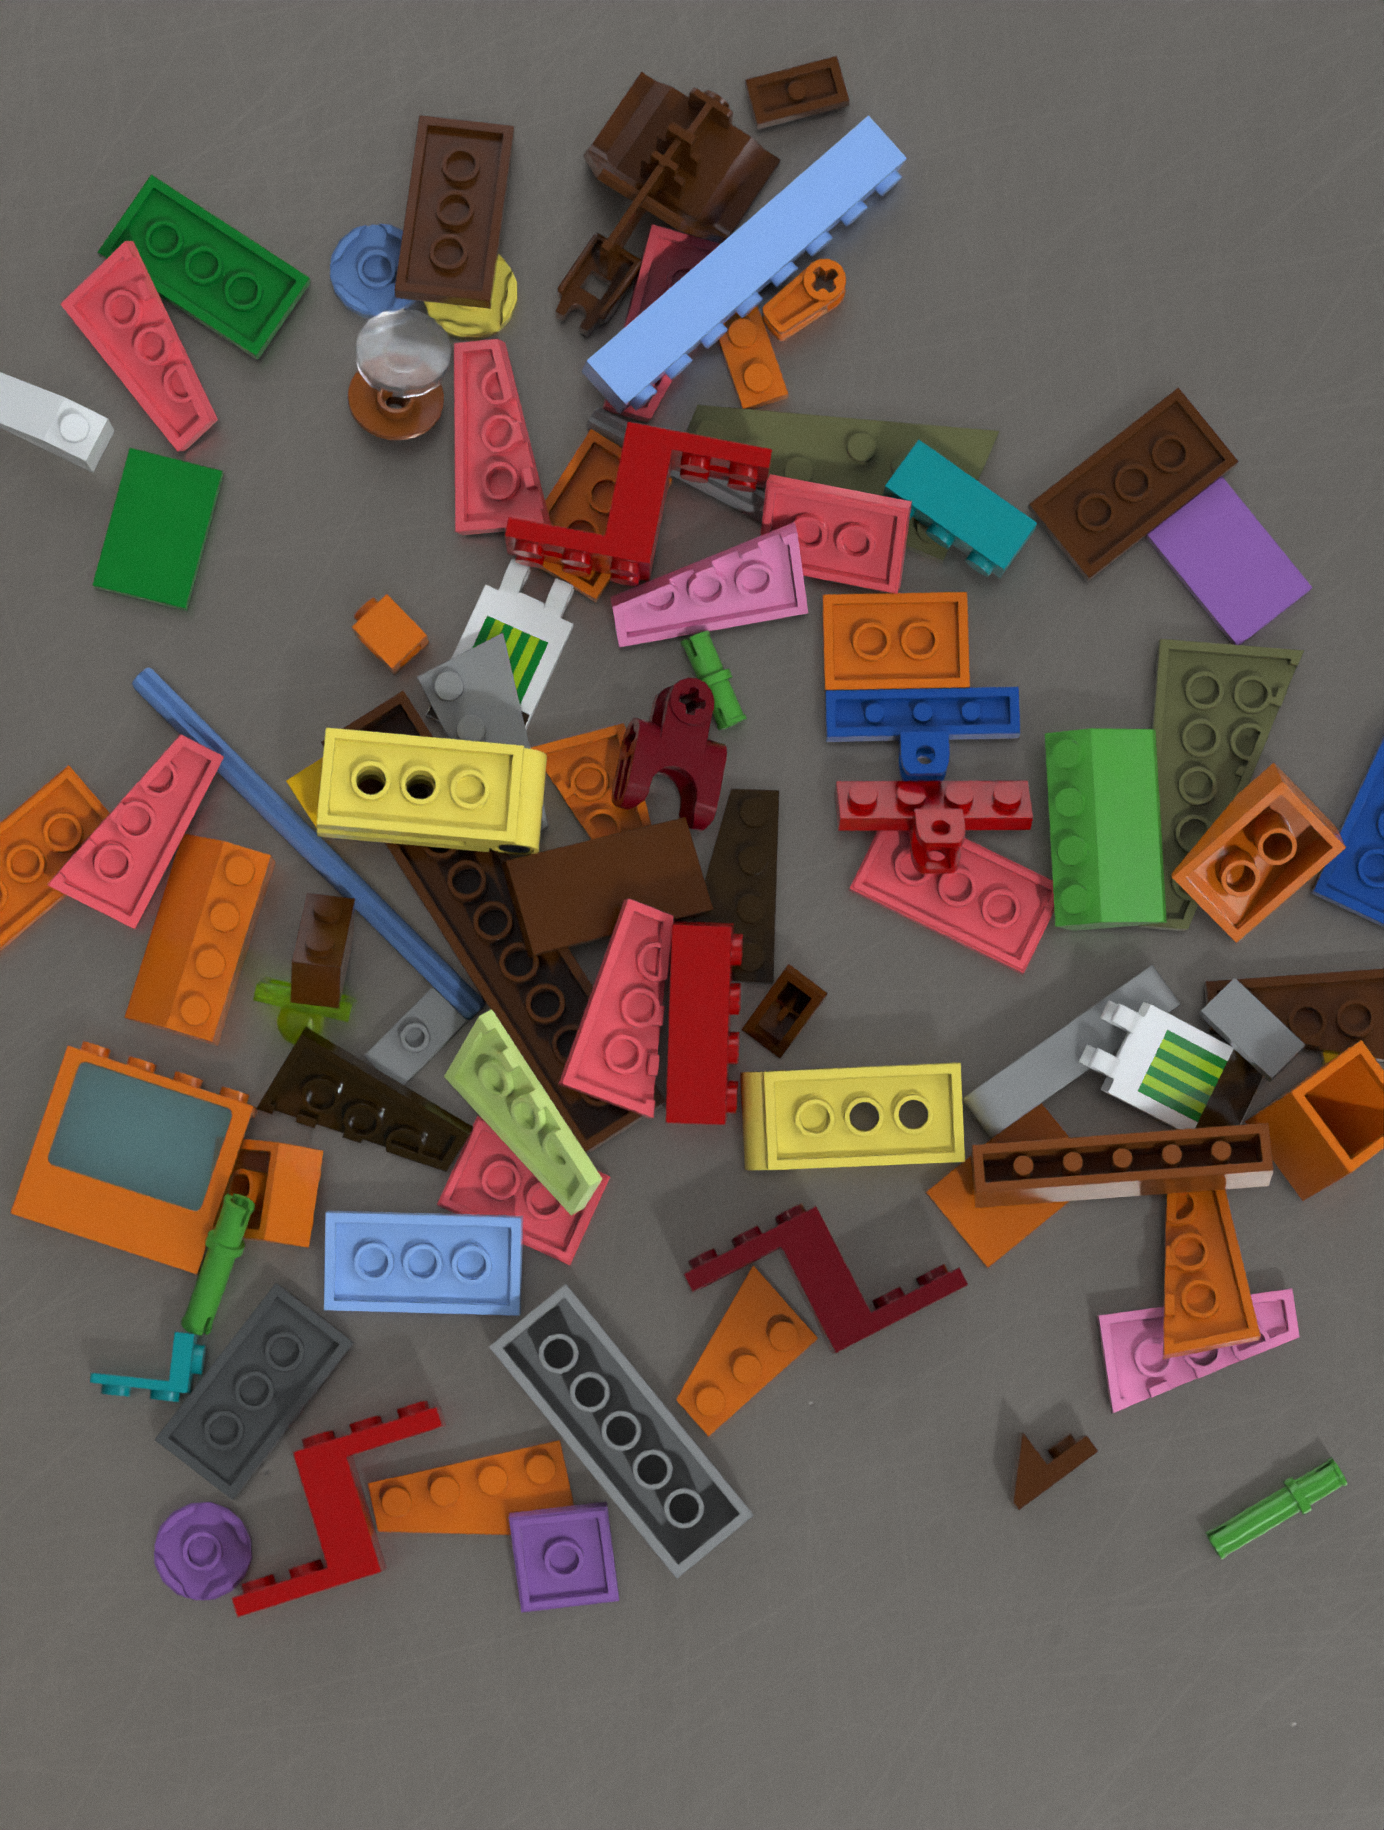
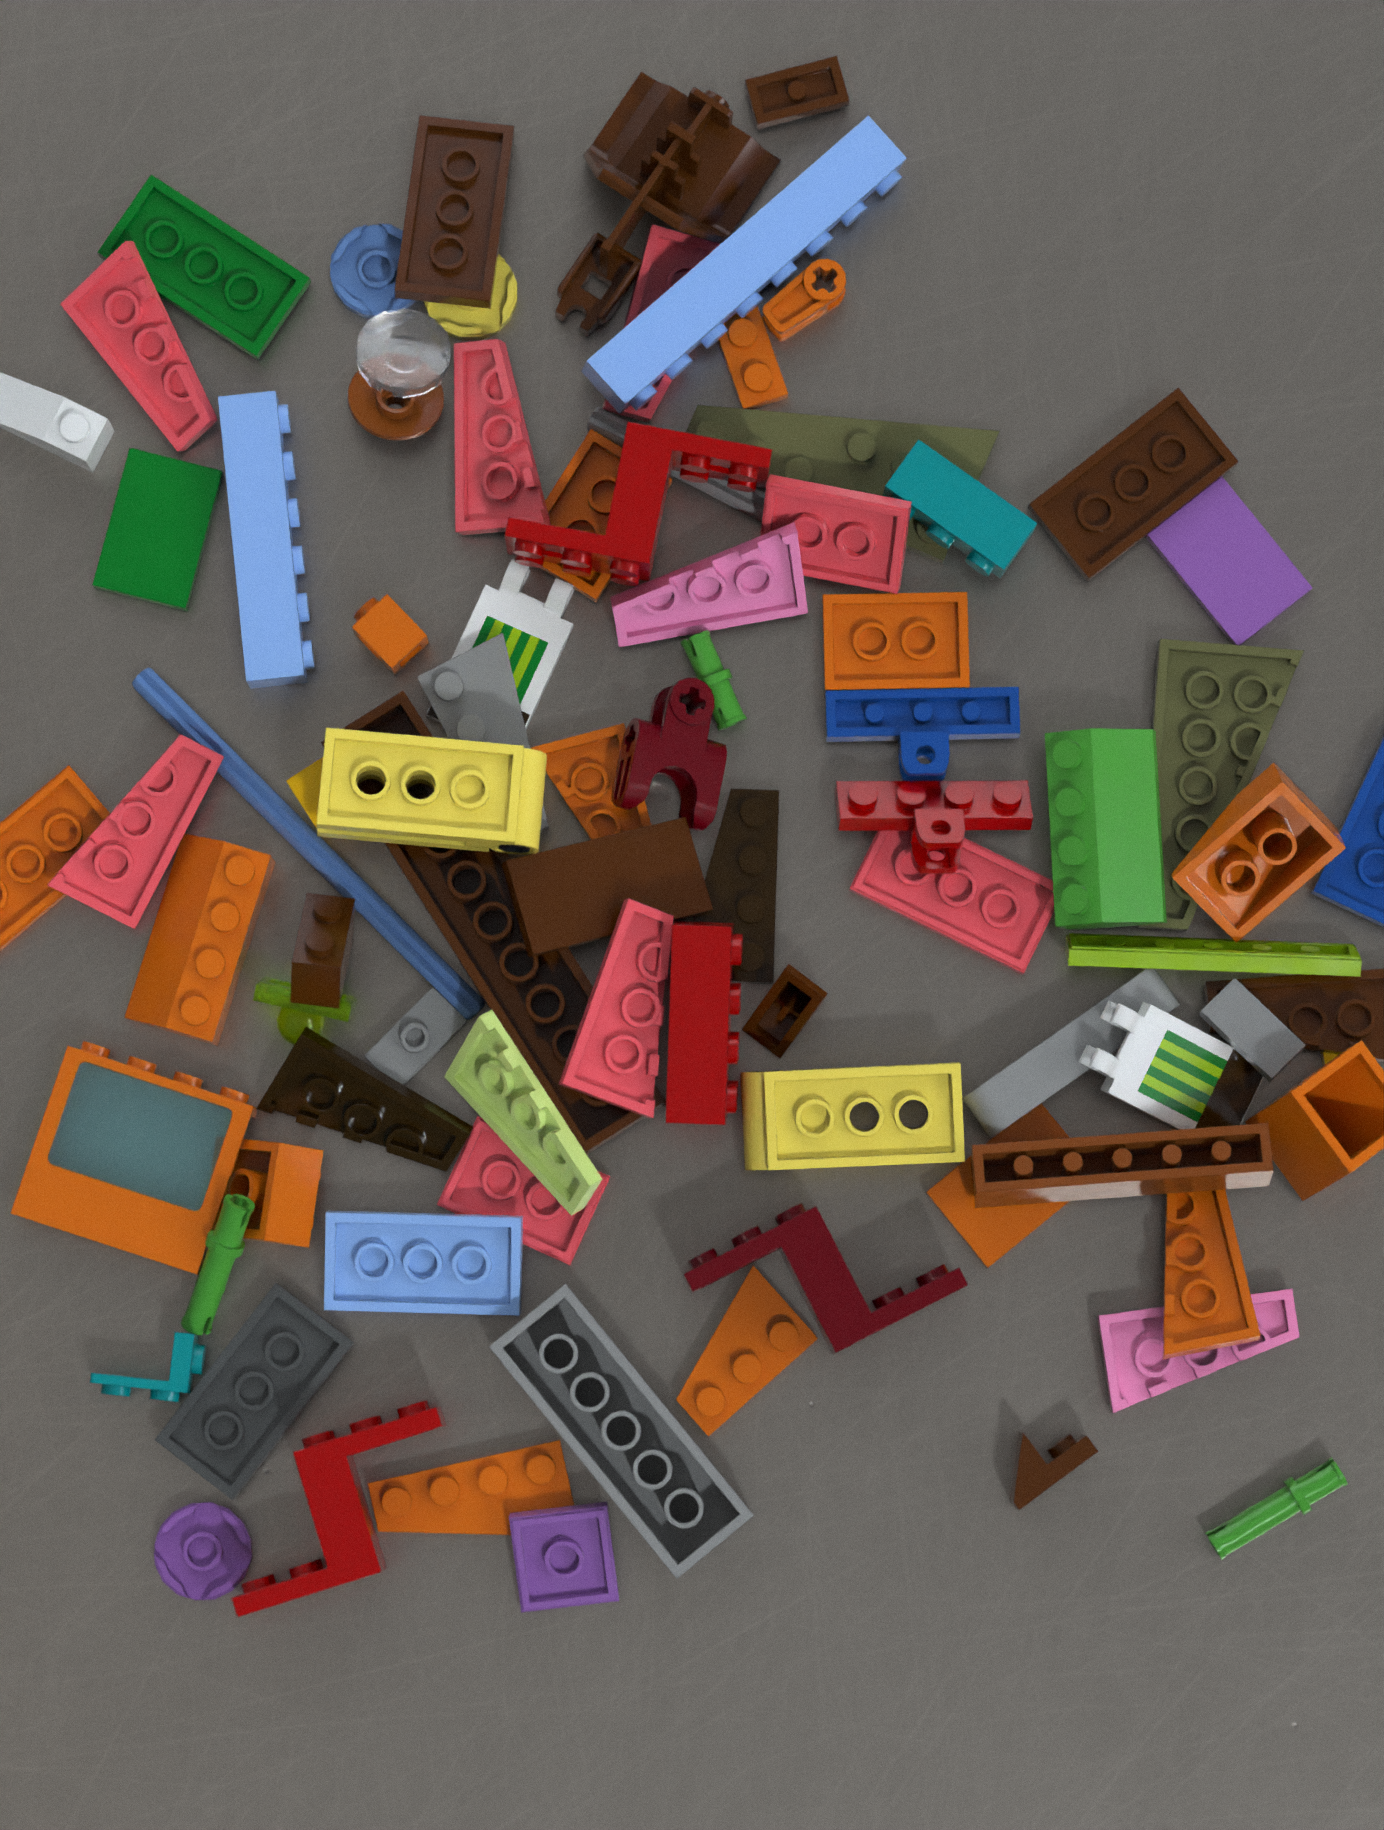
none -> light blue brick [218,391,315,689]
none -> lime tile [1065,933,1362,977]

